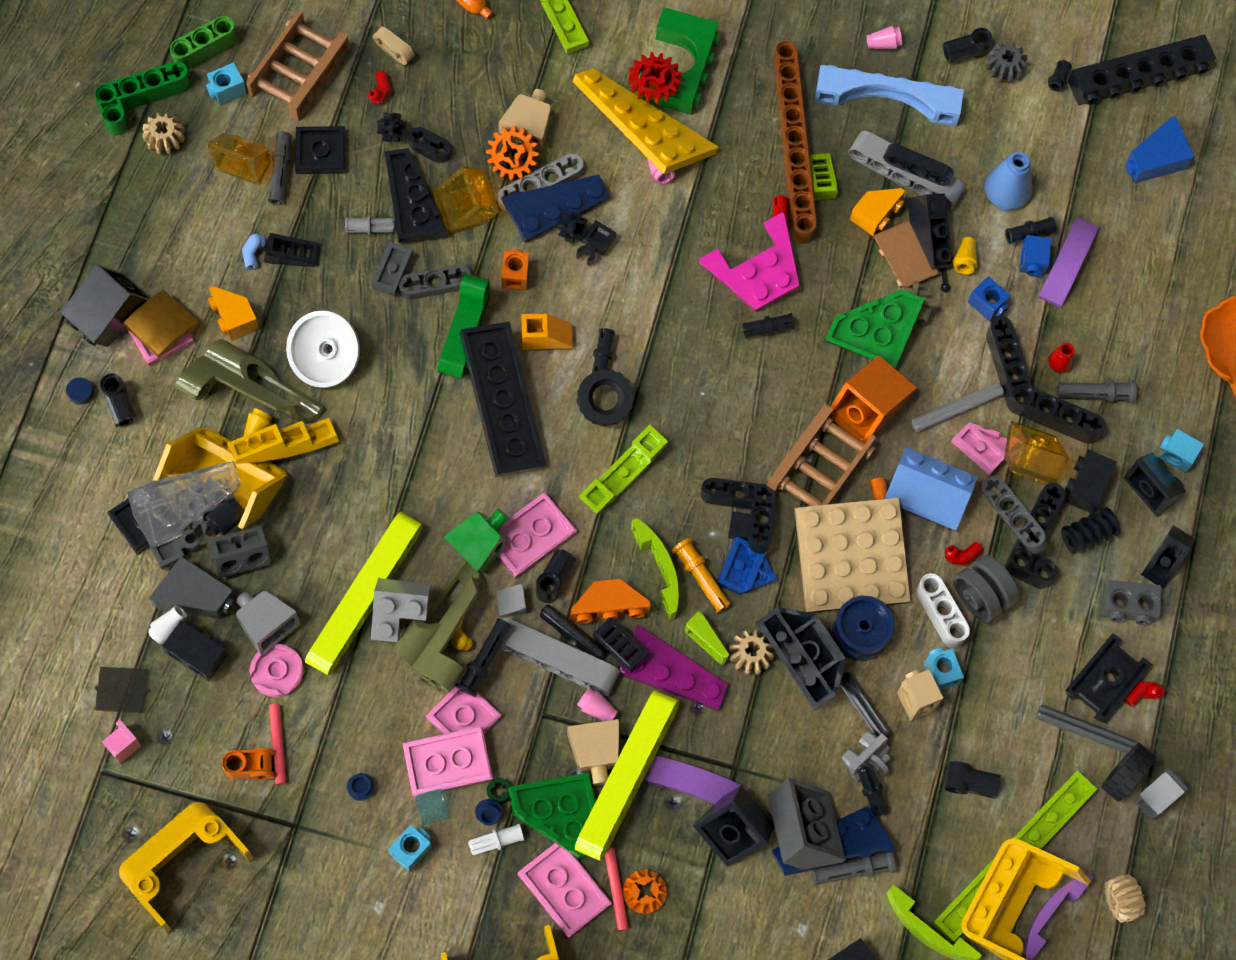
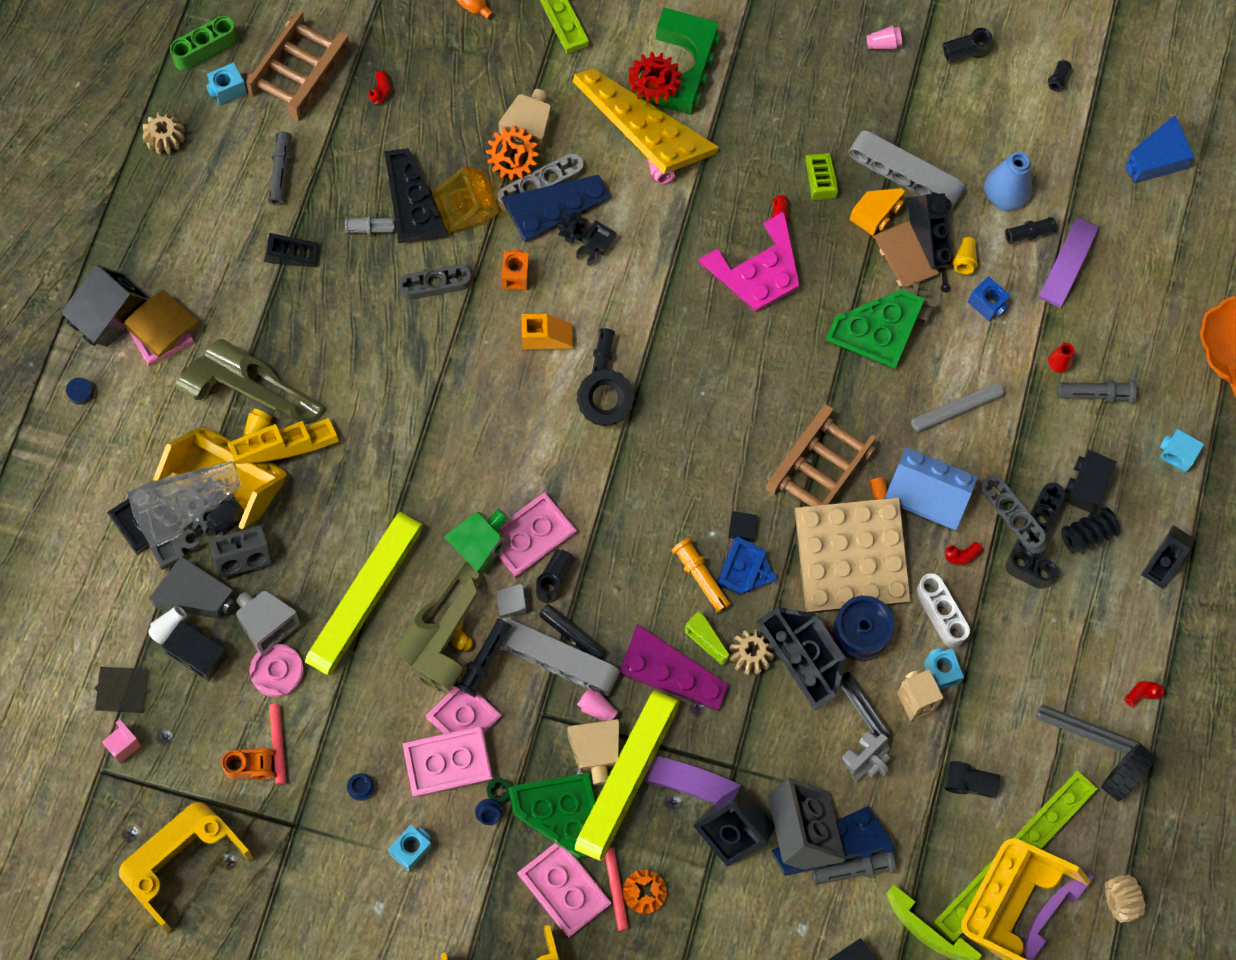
green beam [95,61,191,136] -> none
black piece [100,373,137,427] -> none
clear yellow slope [208,133,271,185] -> none
light orange slope [208,286,259,340] -> none
light blue arm [242,233,266,270] -> none
white dish [286,311,360,387] -> none
black tile [295,126,345,174] -> none
dark grey plate [371,242,413,296] -> none
light grey brick [371,578,431,642] -> none
tan beam [372,27,415,65] -> none
black gear [377,113,407,143] -> none
black beam [408,127,451,163] -> none
clear light blue slope [415,789,449,826] -> none
green beam [437,273,490,379] -> none
black plate [459,321,546,477] -> none
white axle [468,824,524,855] -> none
orange slope [570,579,650,624] -> none
lime slope [578,424,668,514] -> none
black slope [593,617,650,673] -> none
lime slope [631,518,679,621] -> none
black beam [700,478,776,554] -> none
black pin [742,313,795,339] -> none
dark orange beam [773,41,816,244] -> none
light blue arch [814,65,964,127] -> none
orange slope [831,355,917,443] -> none
black axle [857,763,889,817] -> none
black beam [883,144,954,186] -> none
bright pink wing [951,422,1022,475] -> none
dark grey wheel [953,555,1020,623] -> none
dark grey gear [986,41,1027,83] -> none
black beam [986,316,1106,444] -> none
clear yellow slope [1004,421,1069,483] -> none
blue brick [1019,235,1051,276] -> none
black piece [1065,633,1153,723] -> none
black brick [1068,34,1216,106] -> none
dark grey brick [1102,580,1161,625] -> none
black slope [1124,452,1186,517] -> none
slope [1132,768,1188,821] -> none

